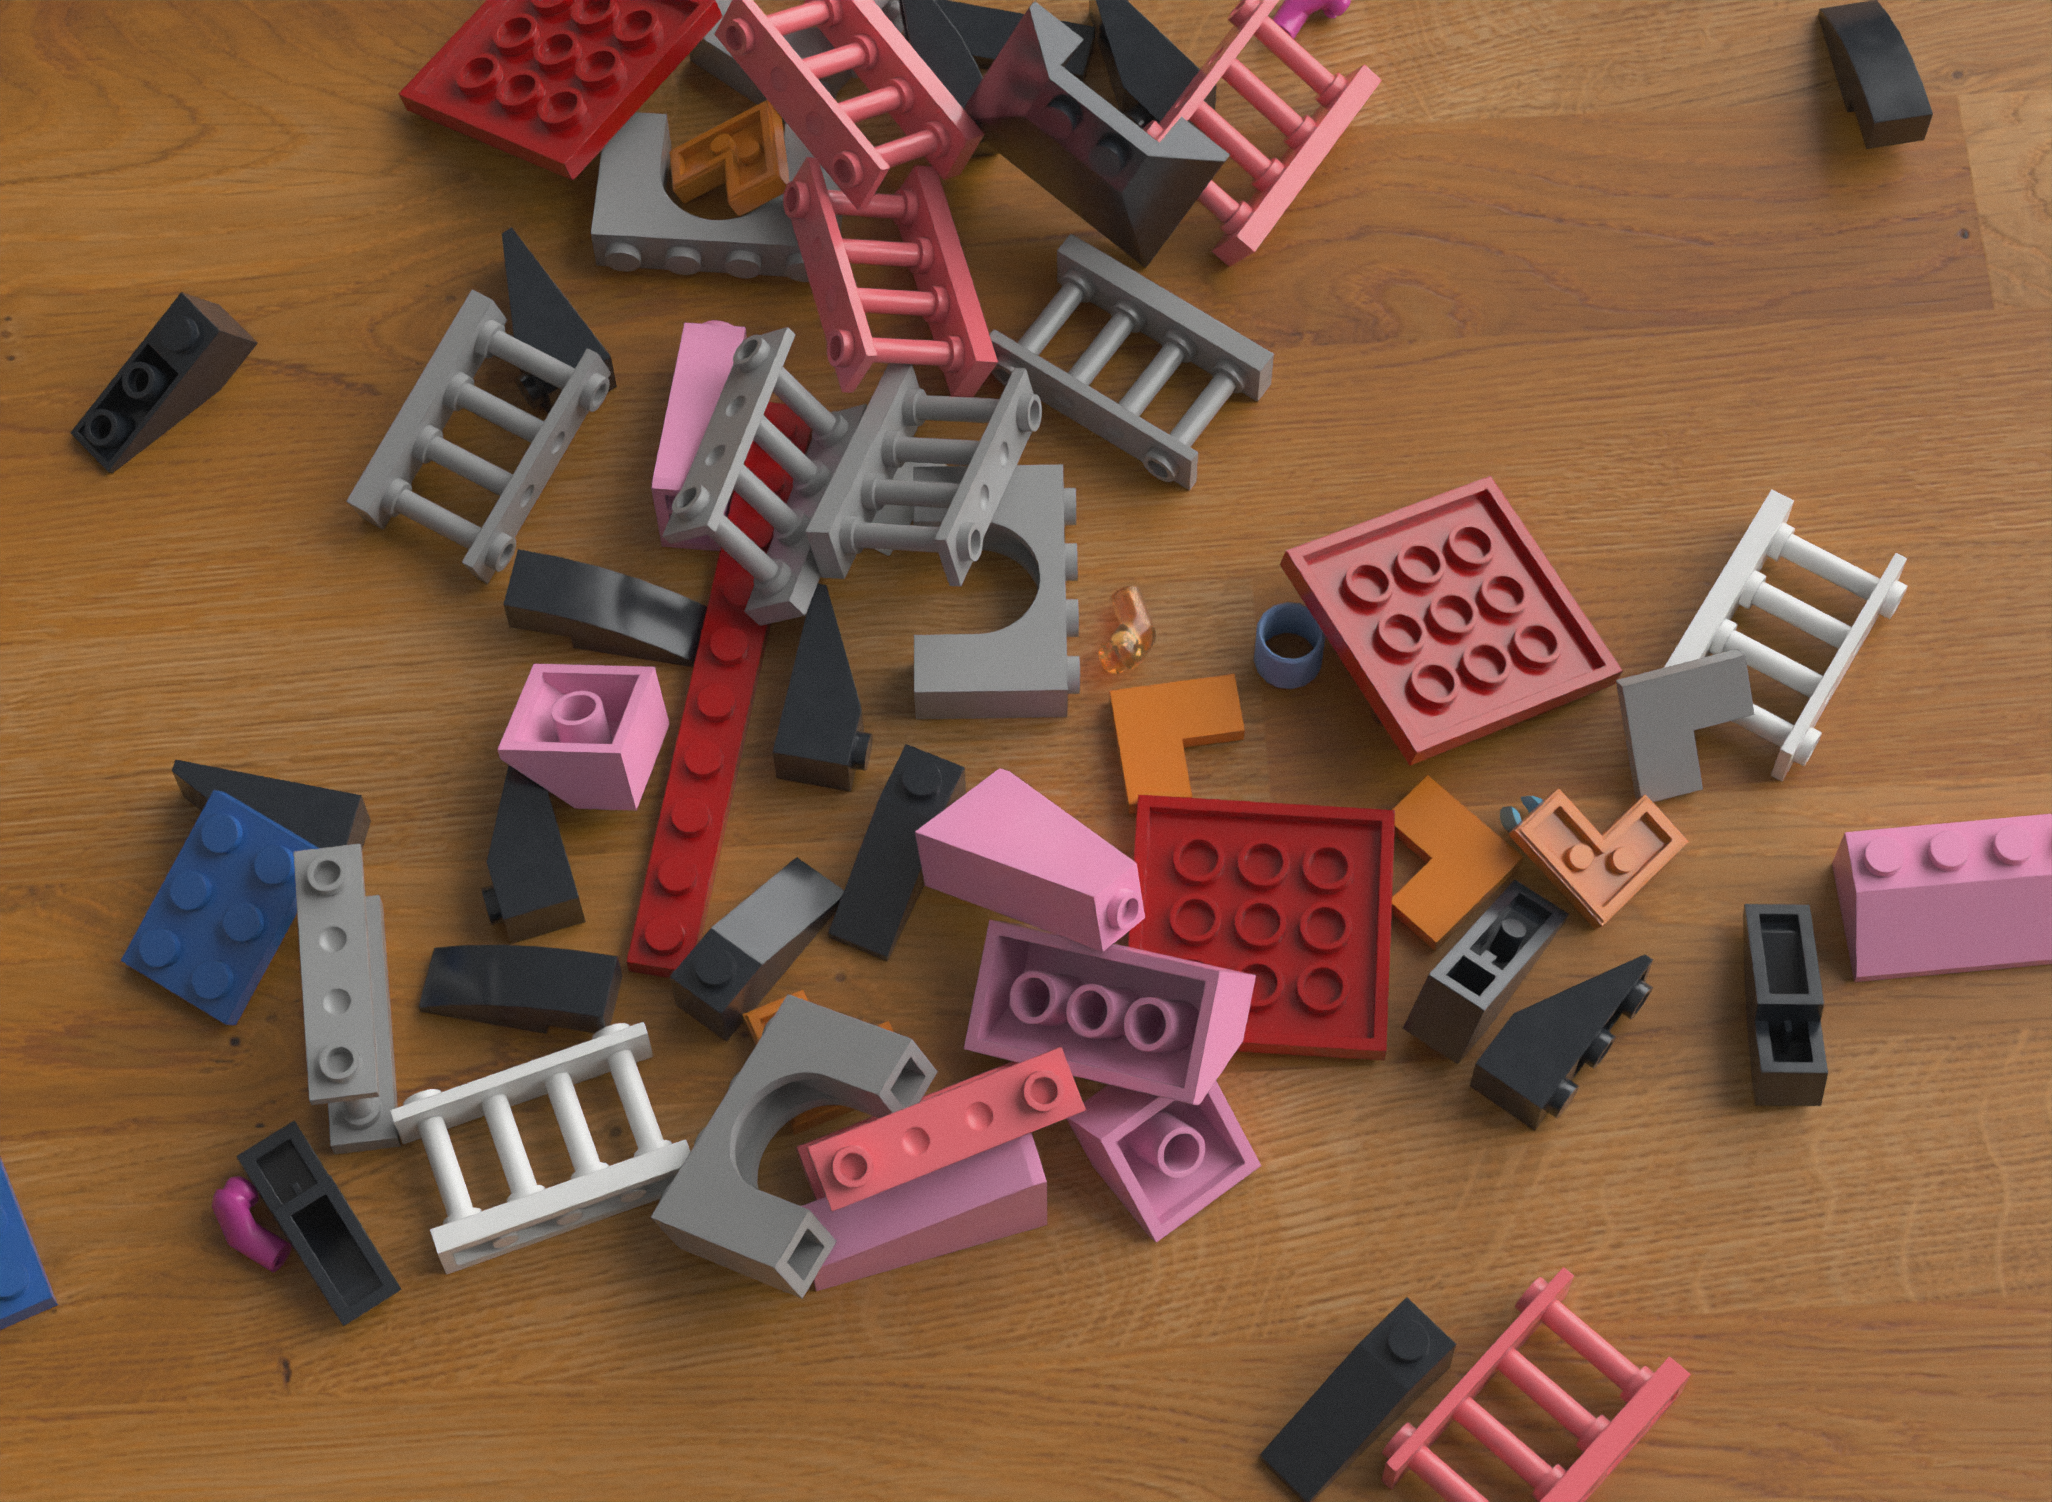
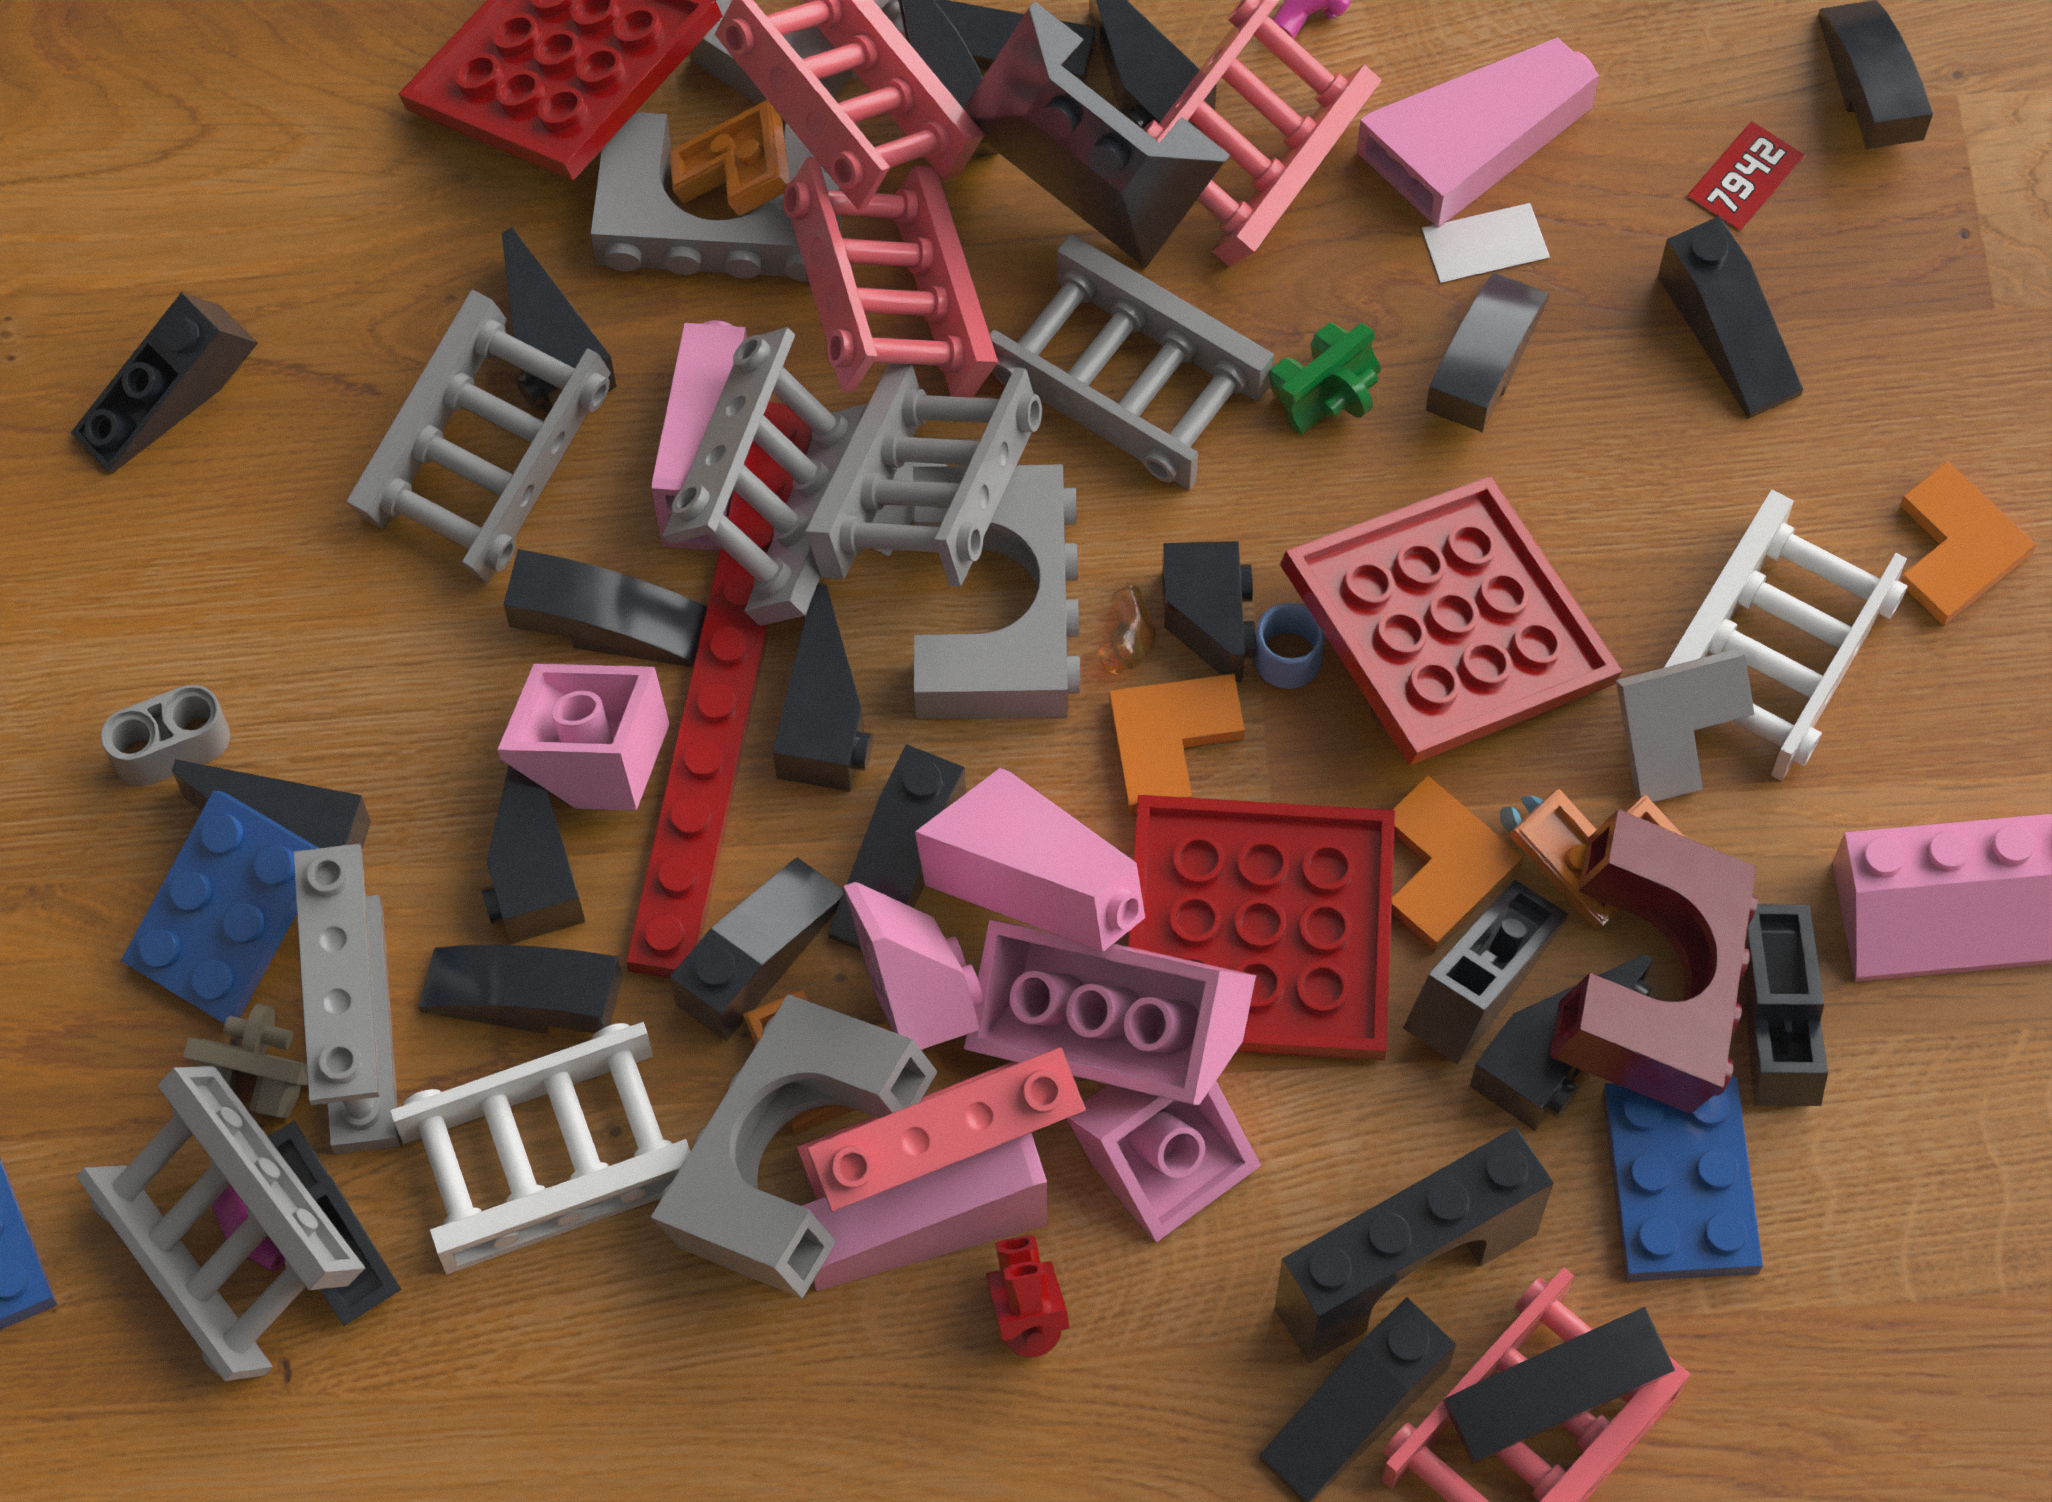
none -> light grey fence [76,1066,365,1381]
none -> light grey beam [101,685,231,786]
none -> dark tan hips [183,1003,308,1118]
none -> bright pink slope [843,882,983,1050]
none -> red hips [986,1235,1070,1357]
none -> black slope [1162,541,1256,682]
none -> green hips [1268,322,1381,435]
none -> black arch [1274,1127,1554,1364]
none -> bright pink slope [1357,37,1599,228]
none -> white sticker [1421,203,1550,283]
none -> slope [1426,272,1550,433]
none -> black slope [1442,1307,1675,1464]
none -> arch [1549,809,1758,1114]
none -> blue plate [1602,1076,1763,1282]
none -> black slope [1657,216,1803,419]
none -> red sticker [1687,121,1805,231]
none -> orange tile [1900,461,2037,626]

